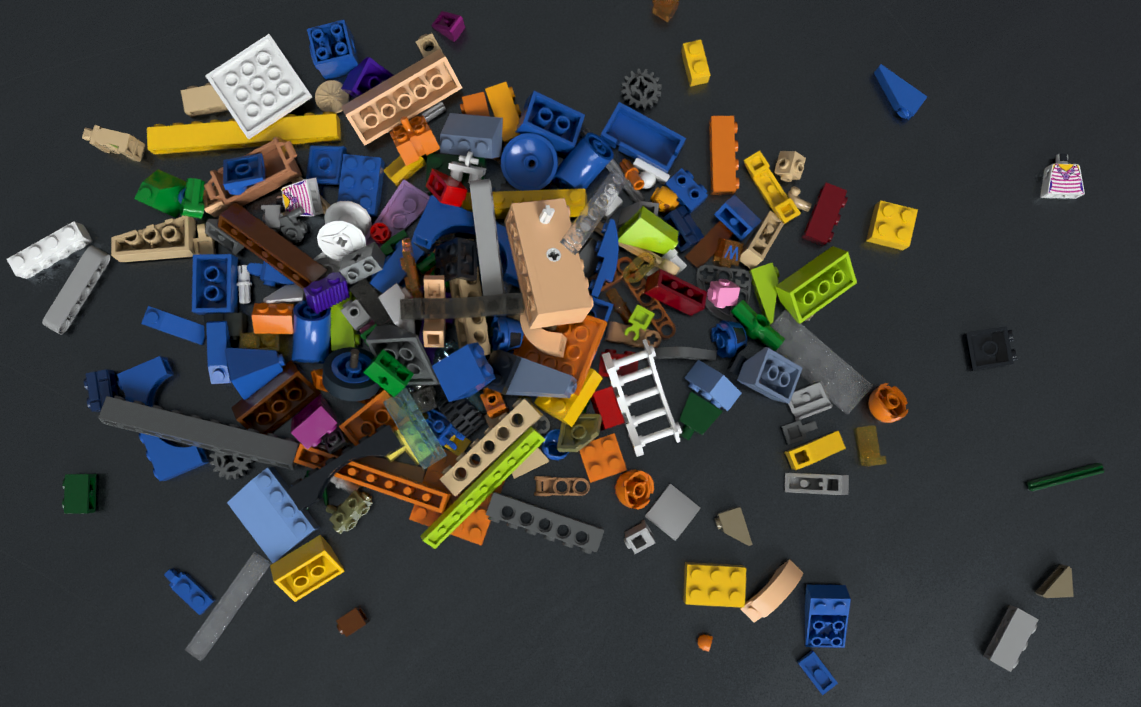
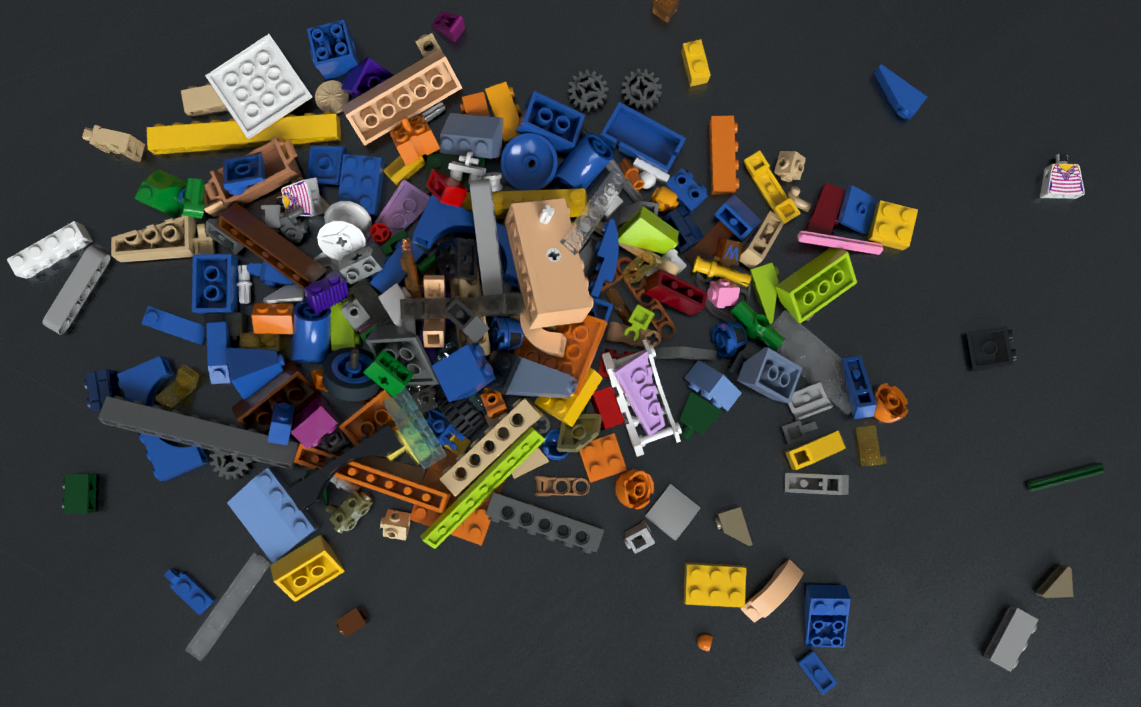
none -> clear yellow bracket [155,364,199,410]
none -> blue brick [268,402,294,445]
none -> tan brick [380,509,411,540]
none -> dark grey slope [443,298,489,343]
none -> white wheel [482,172,503,192]
none -> dark grey gear [568,70,608,112]
none -> lavender wing [612,350,665,436]
none -> yellow pin [692,255,752,287]
none -> bright pink axle [797,230,883,255]
none -> blue plate [837,185,877,235]
none -> blue slope [842,355,877,419]

